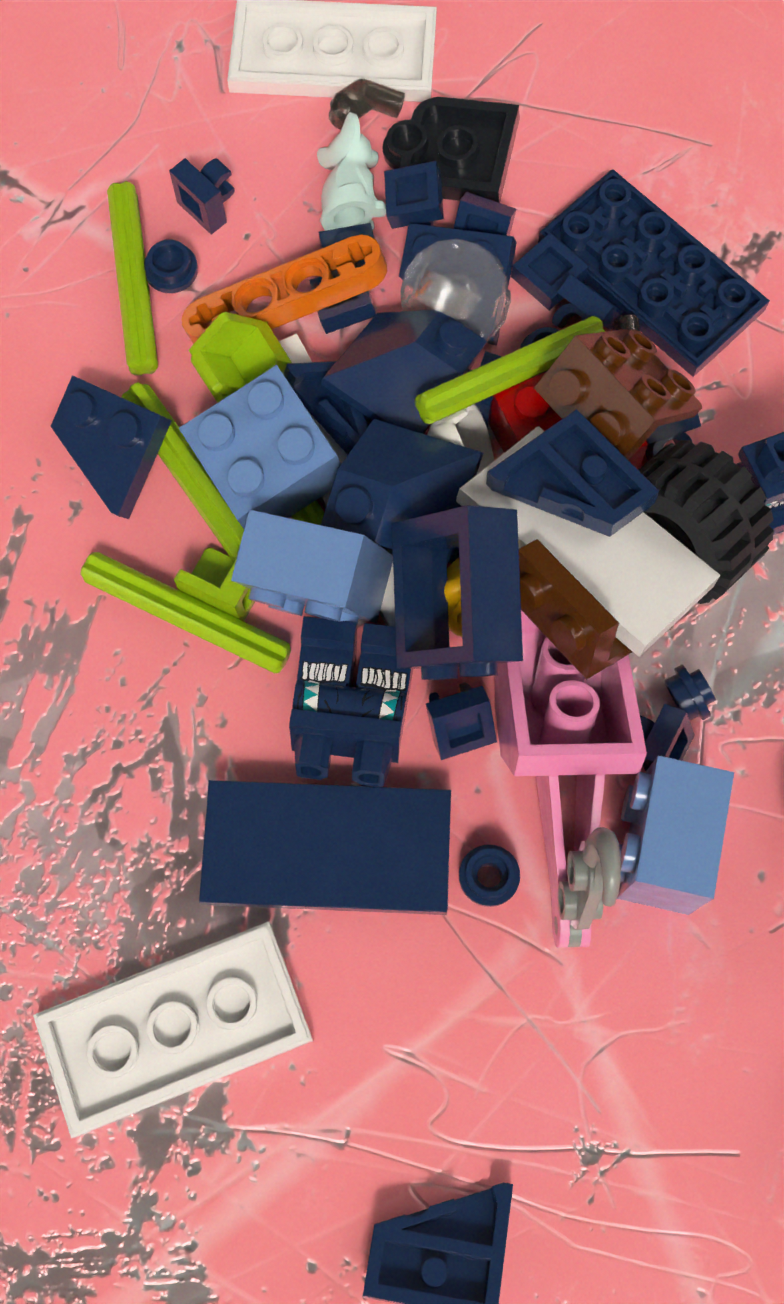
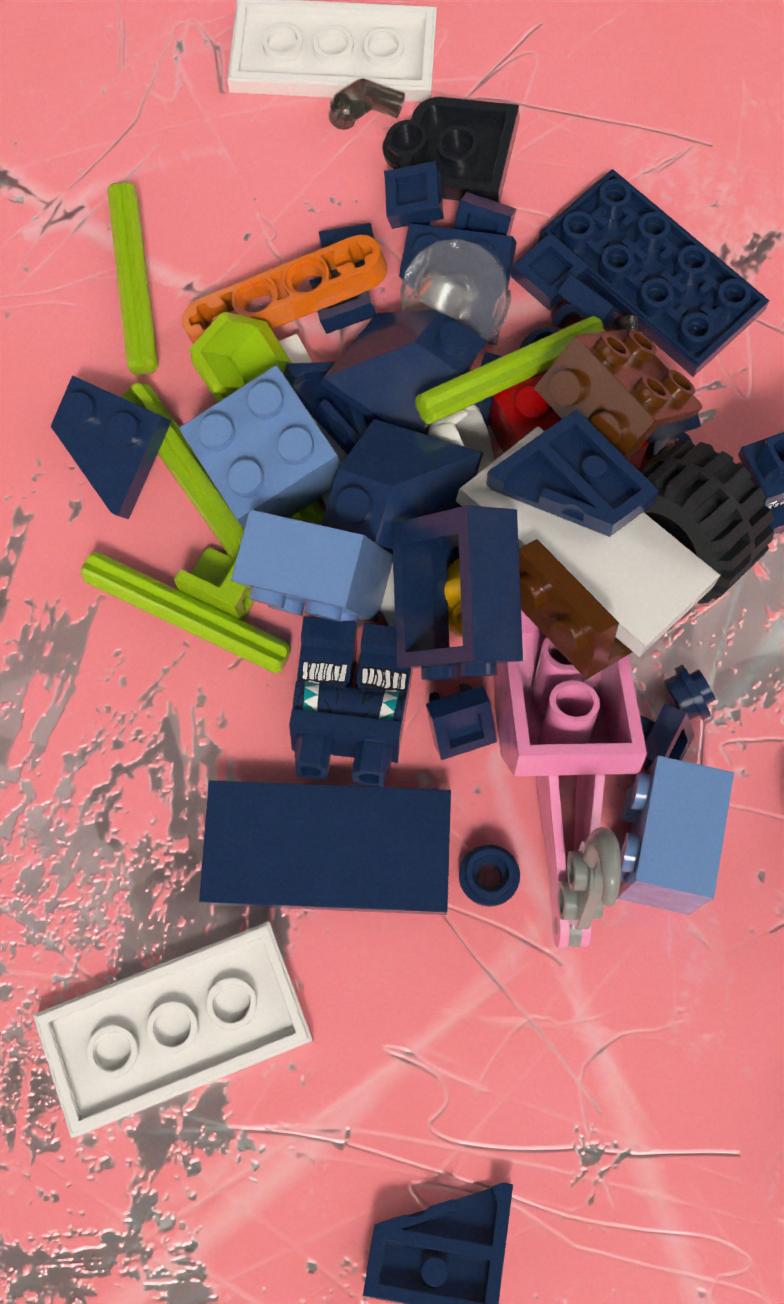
dark blue plate [144,240,198,293] -> none
dark blue tile [169,158,235,235] -> none
light aqua animal [317,112,386,231] -> none

